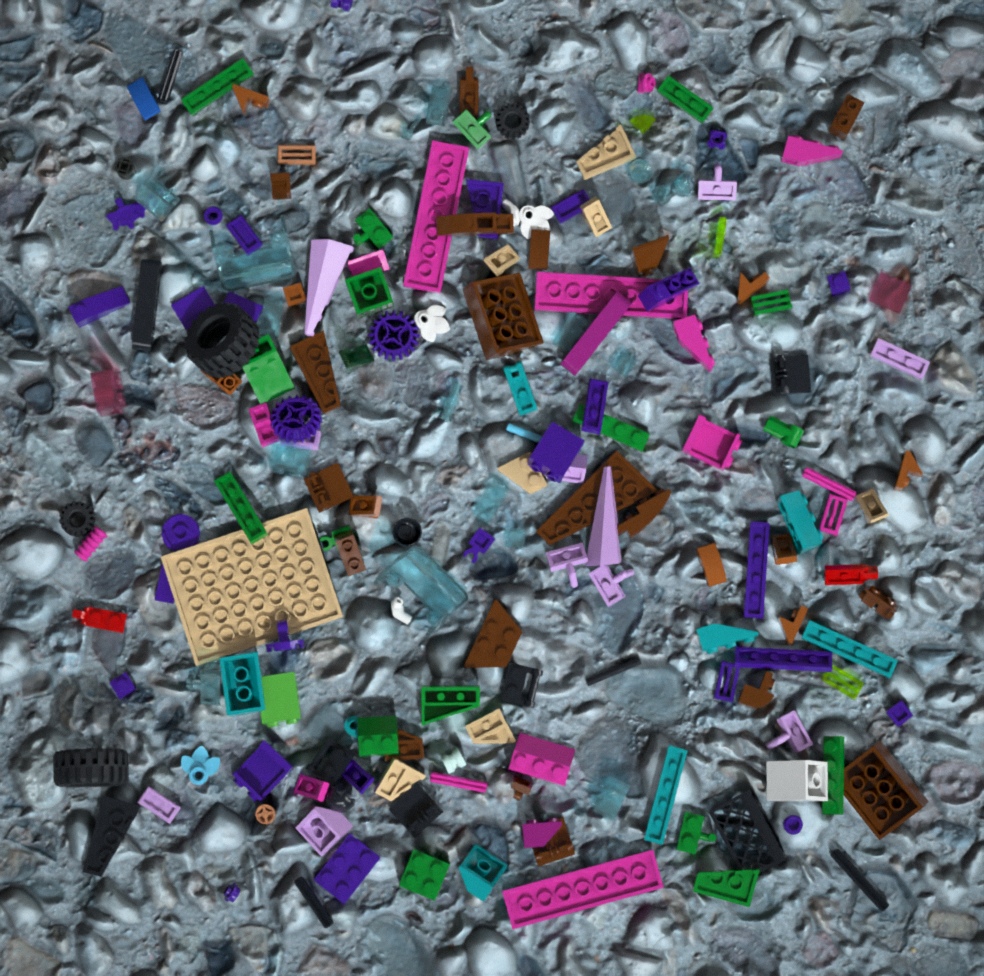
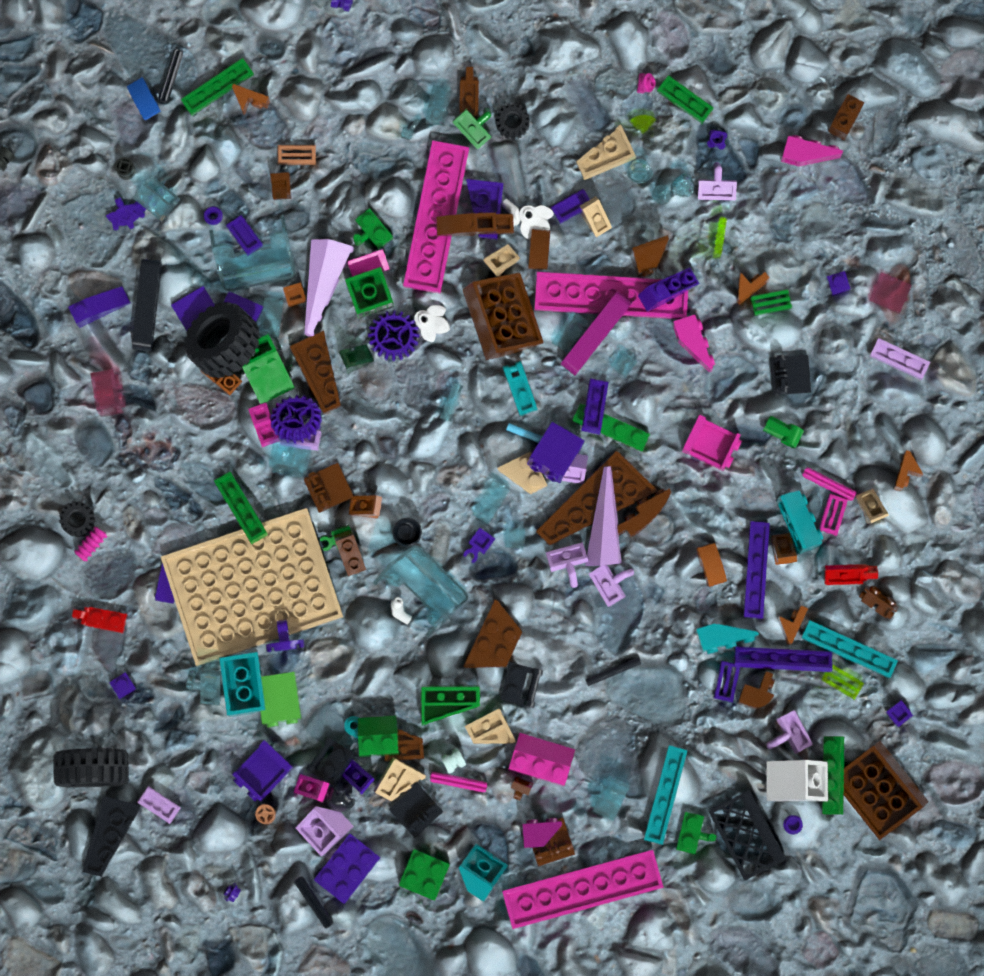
dark purple tile [161,514,200,552] -> none
medium azure plate [181,746,220,785] -> none
green wing [693,869,760,907] -> none
black axle [830,848,889,912] -> none

